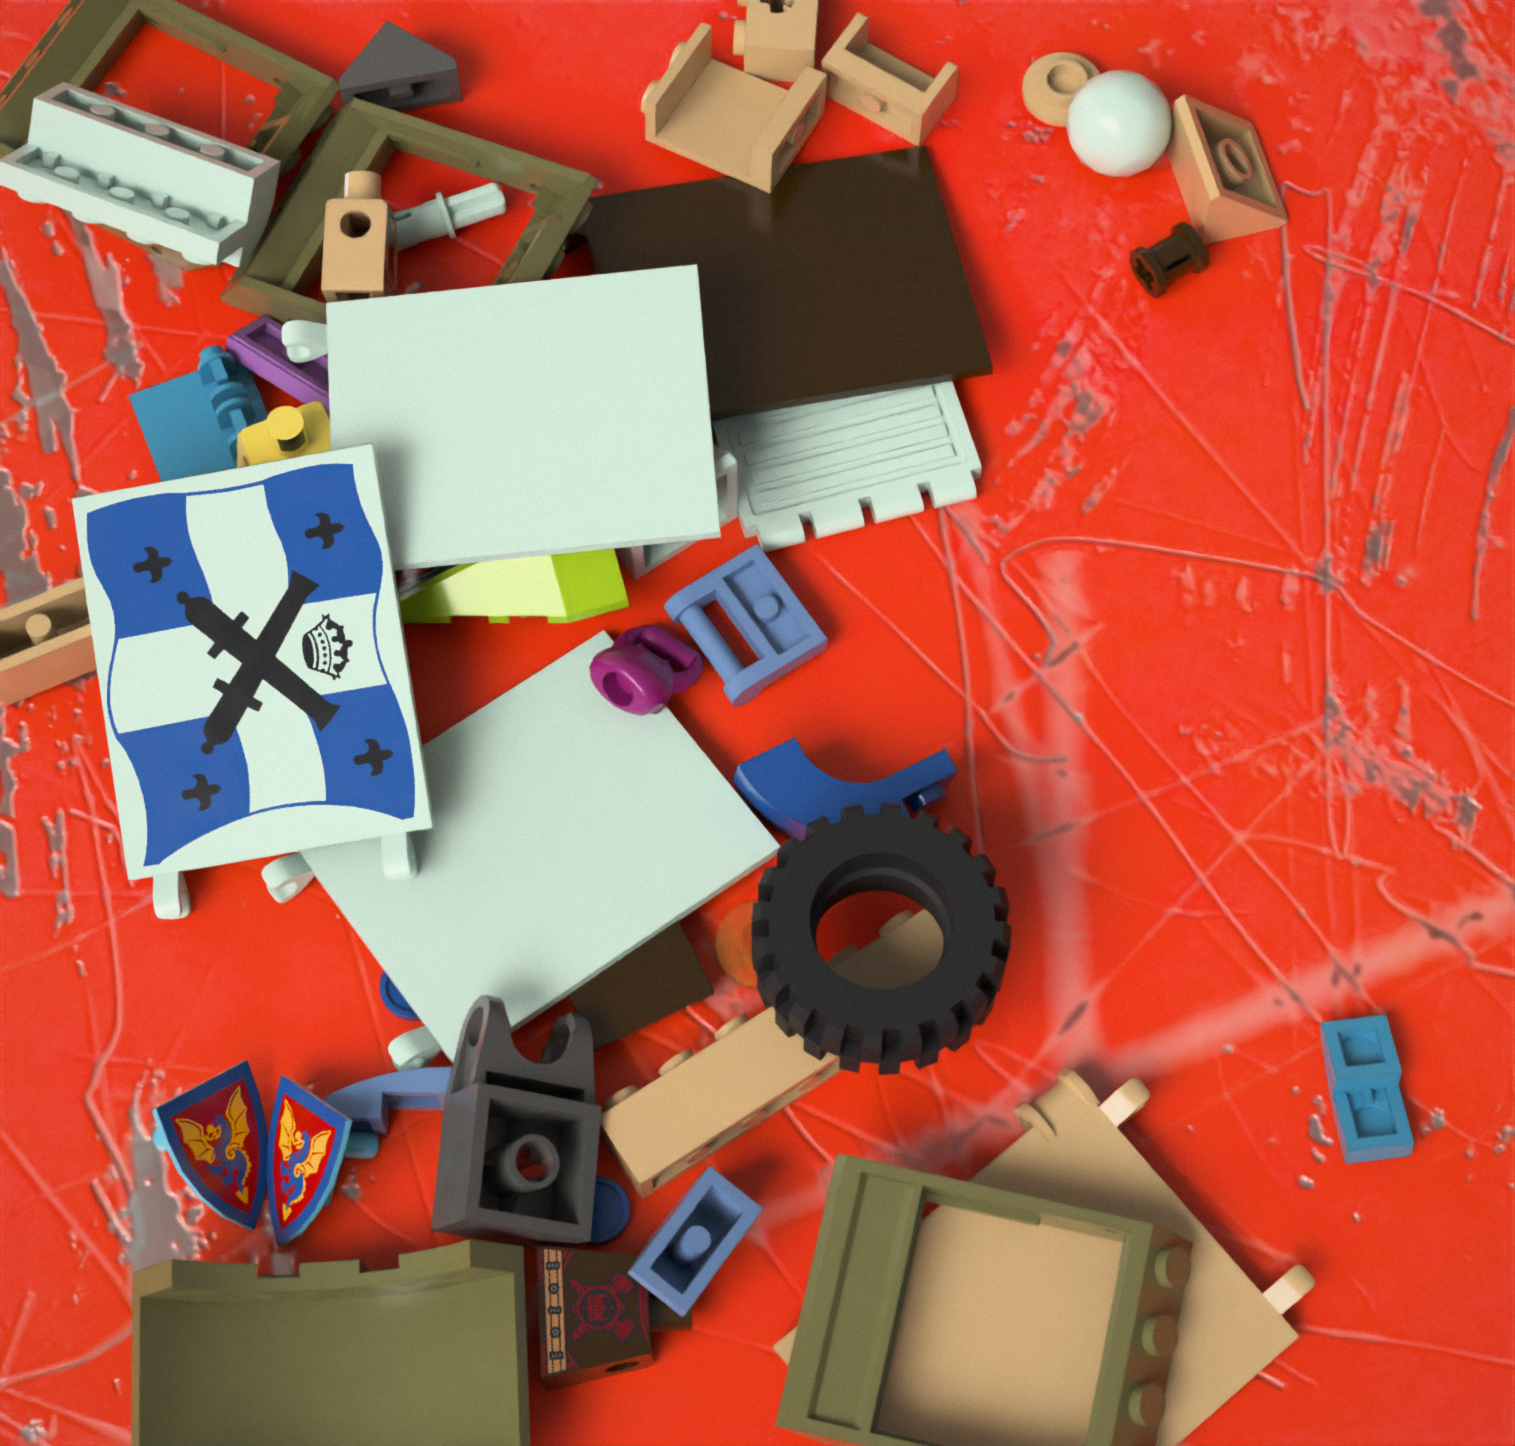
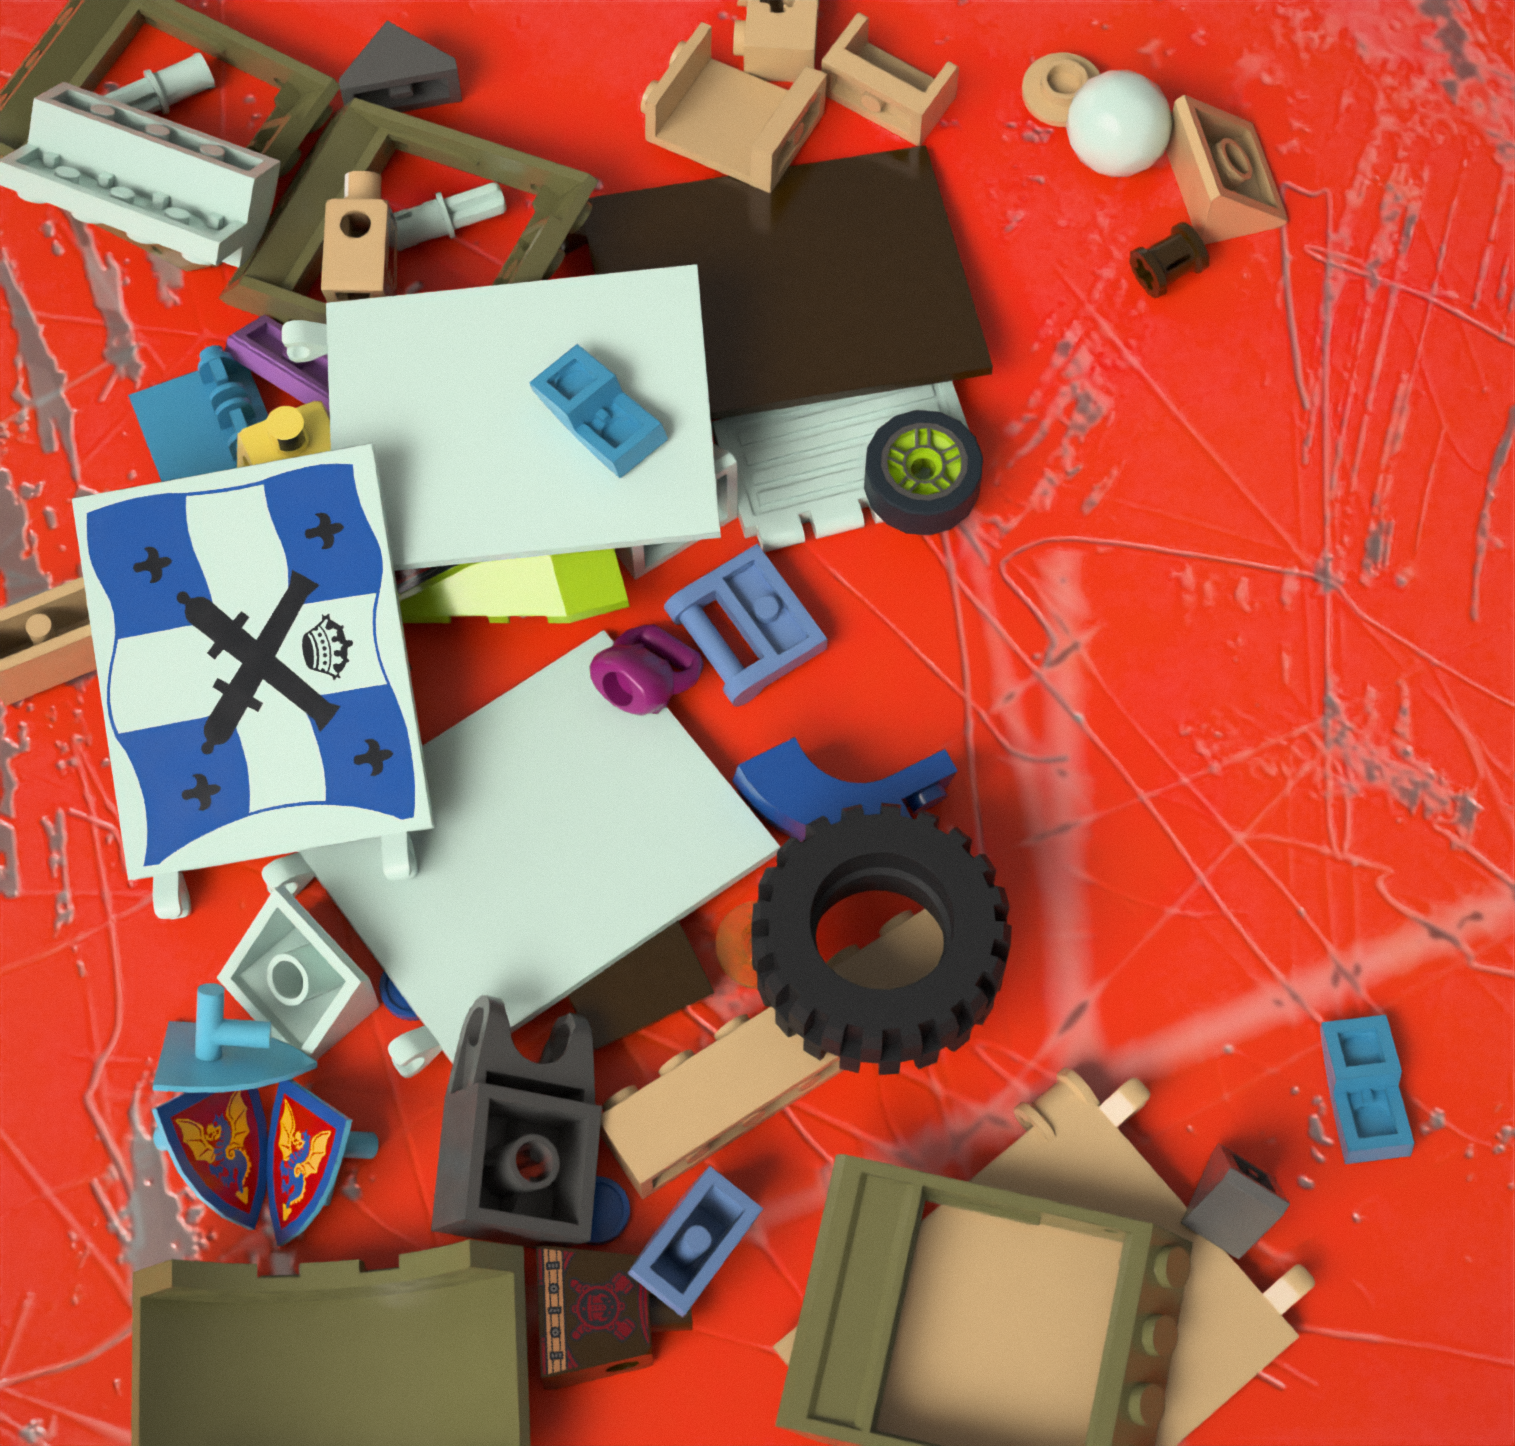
medium blue slope [322,1067,452,1135] -> none
none -> light aqua axle [104,52,215,115]
none -> medium azure shield [153,983,317,1093]
none -> light aqua slope [217,886,380,1061]
none -> dark azure slope [529,344,668,478]
none -> wheel [864,410,983,535]
none -> dark grey slope [1181,1143,1290,1259]

